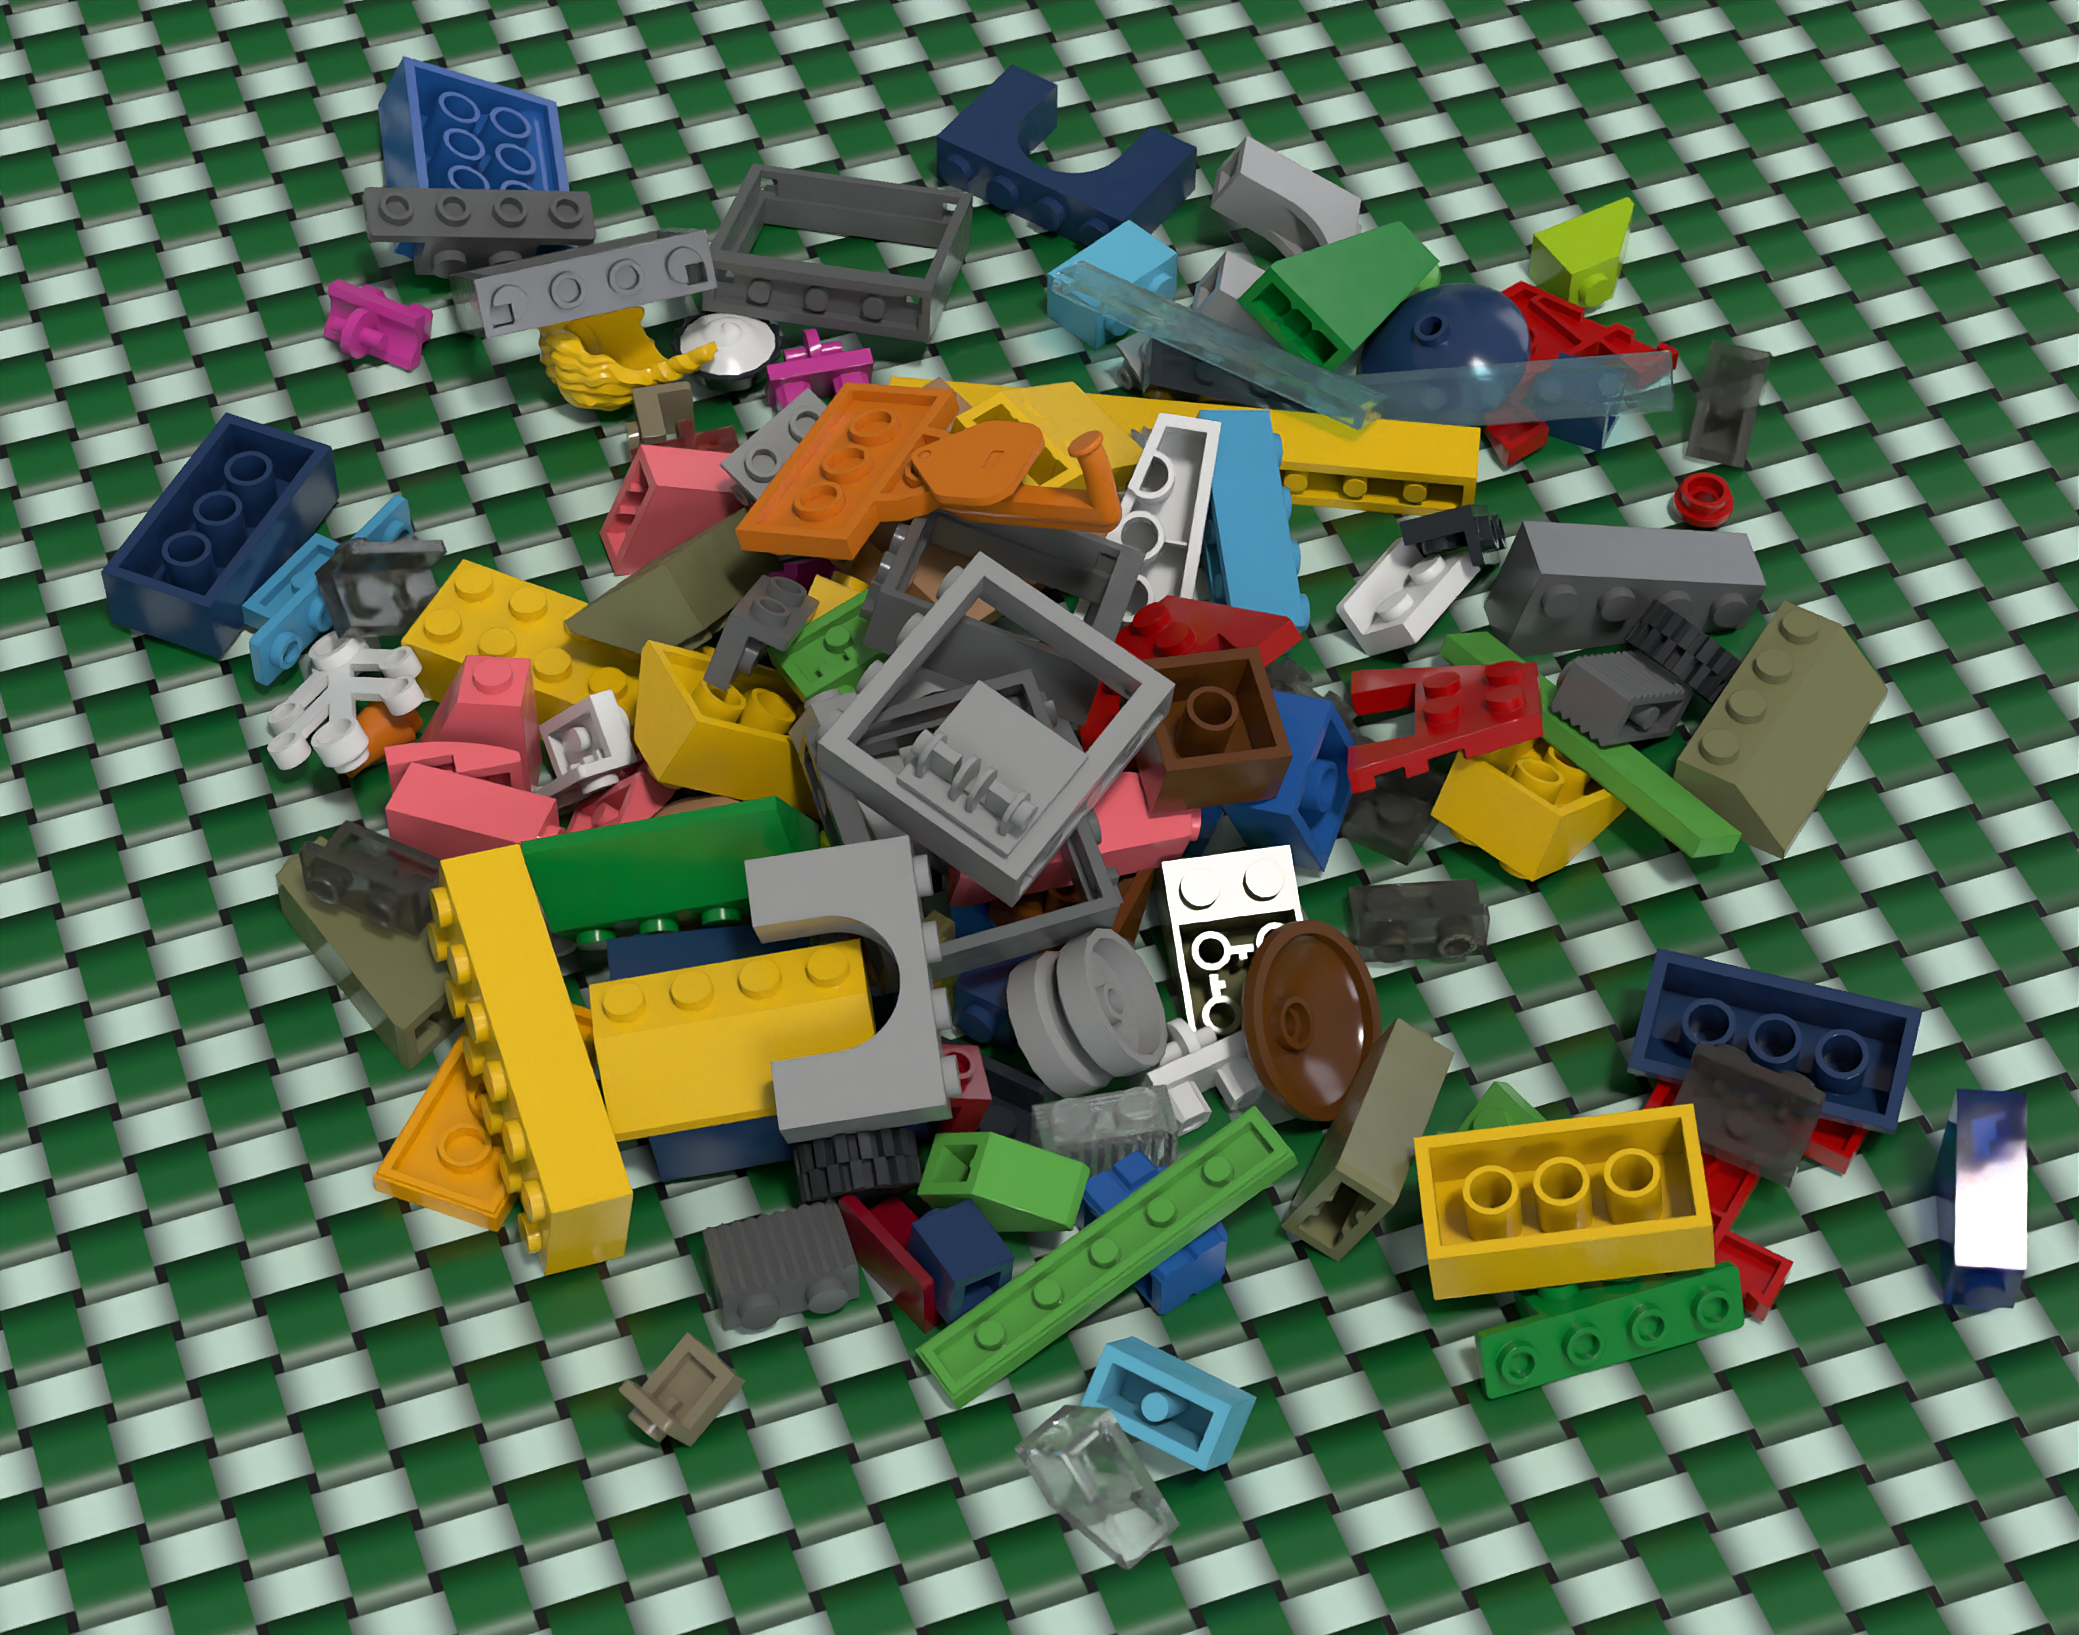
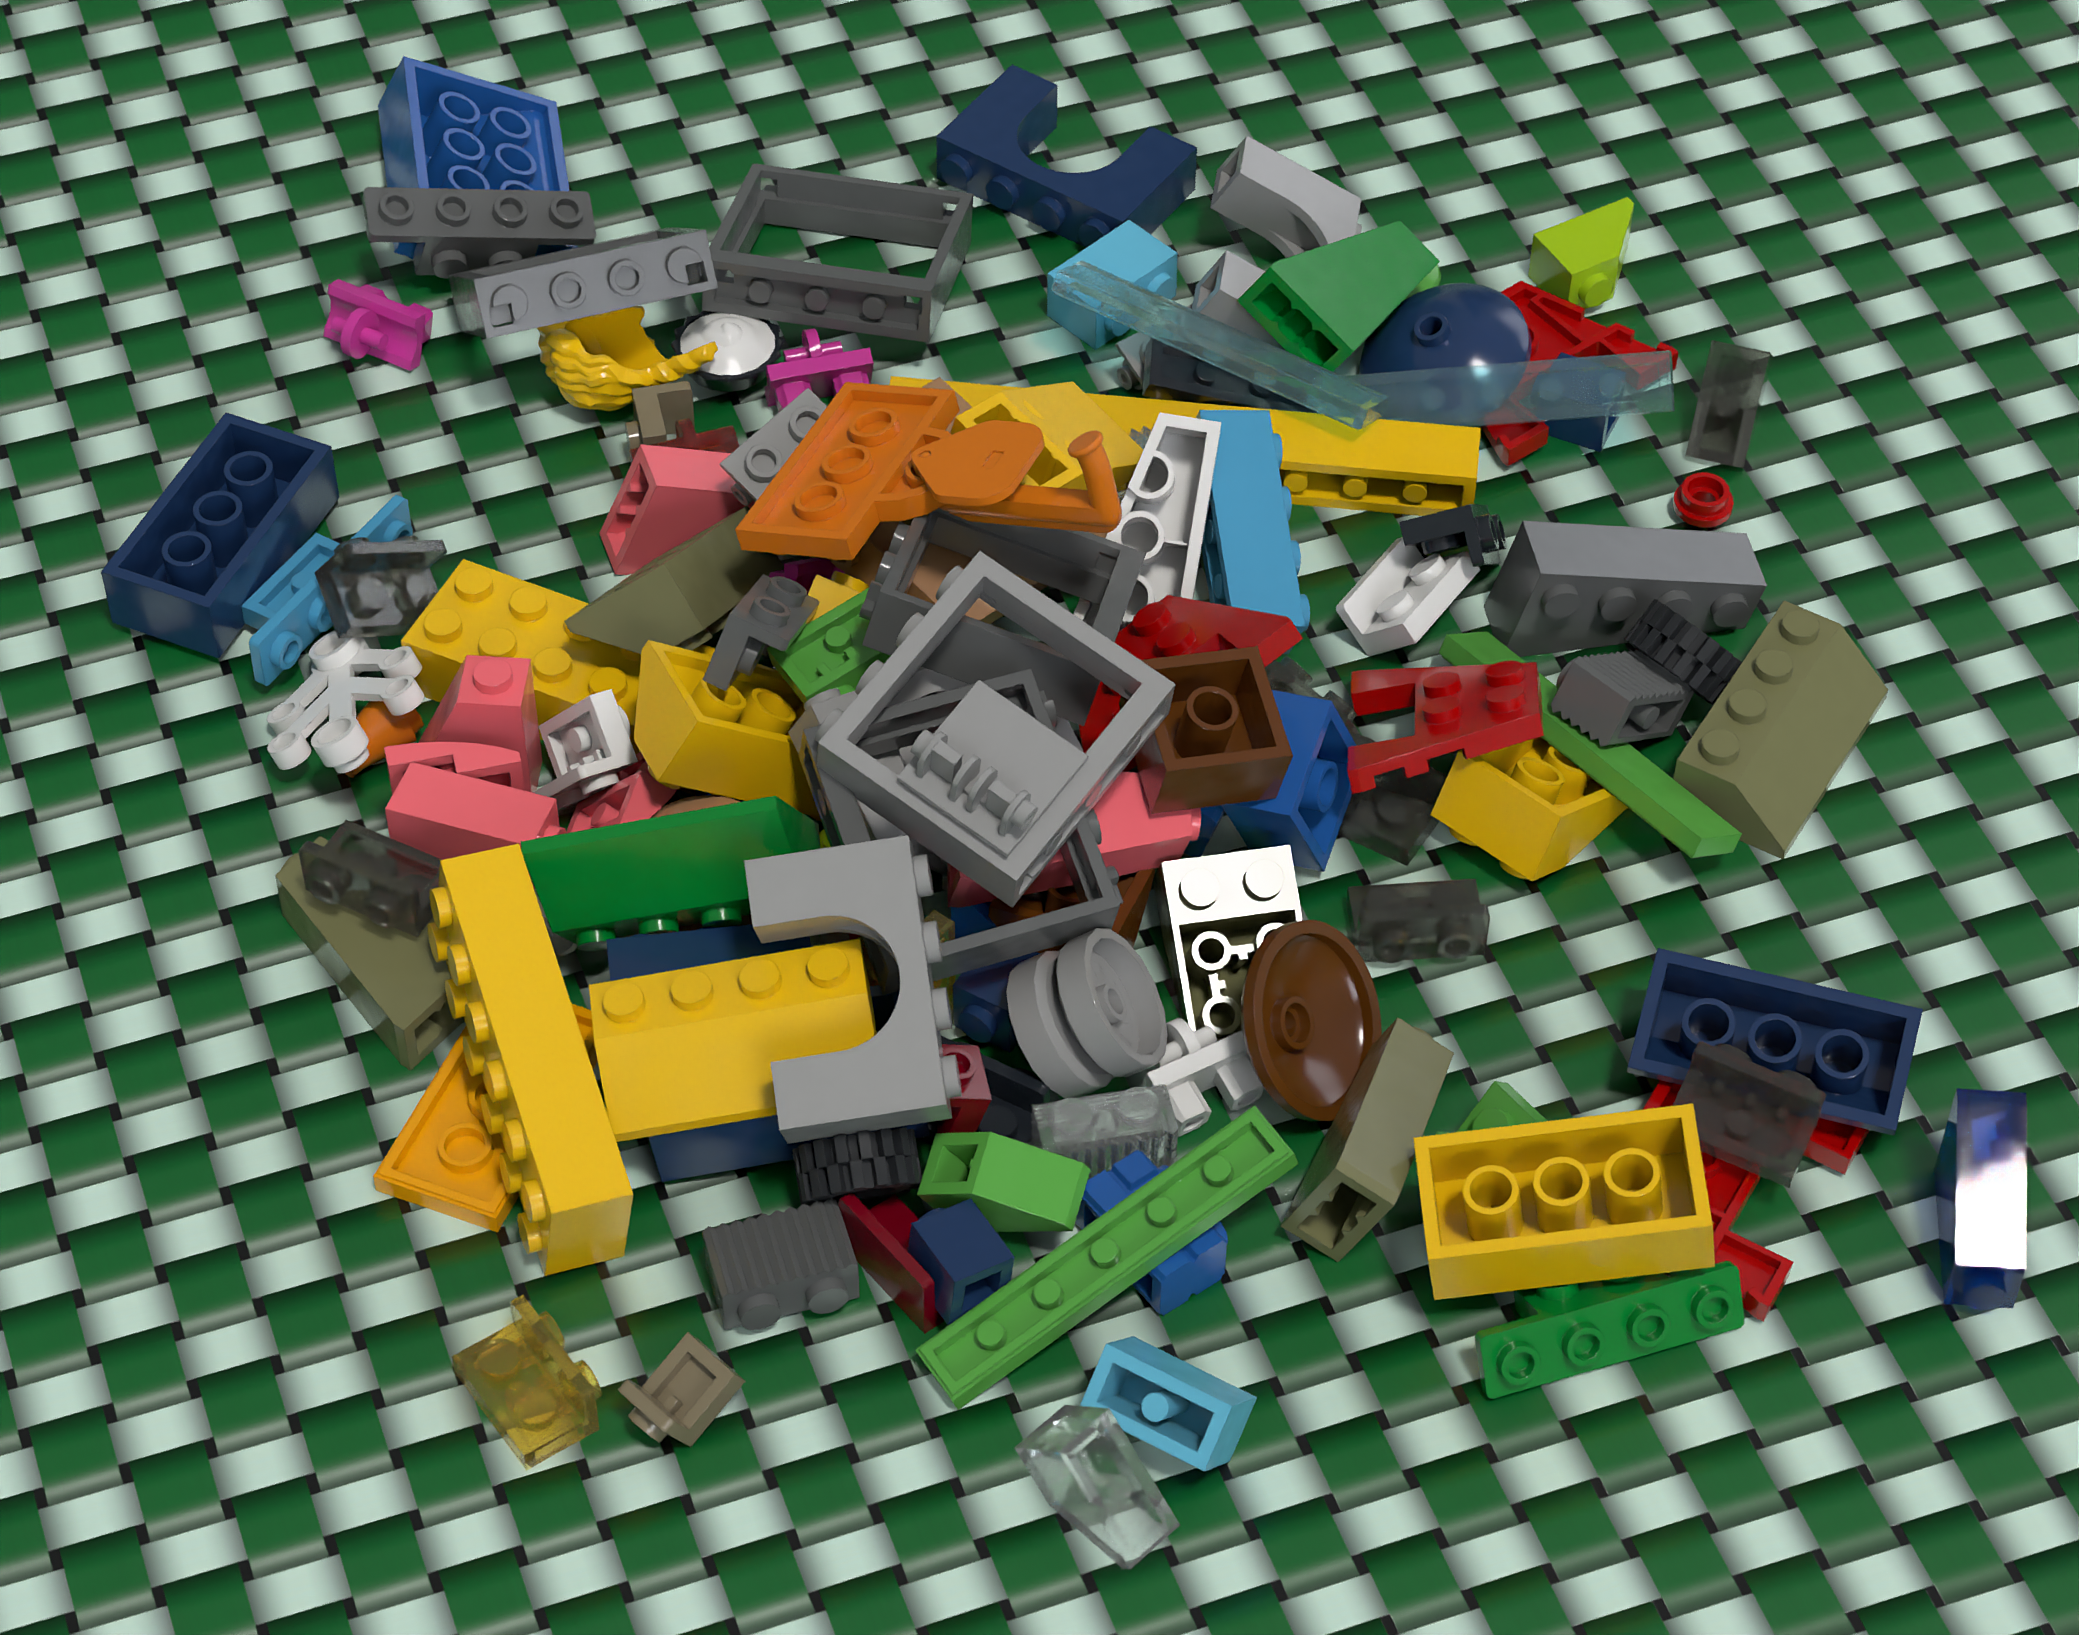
none -> clear yellow bracket [452,1295,602,1471]

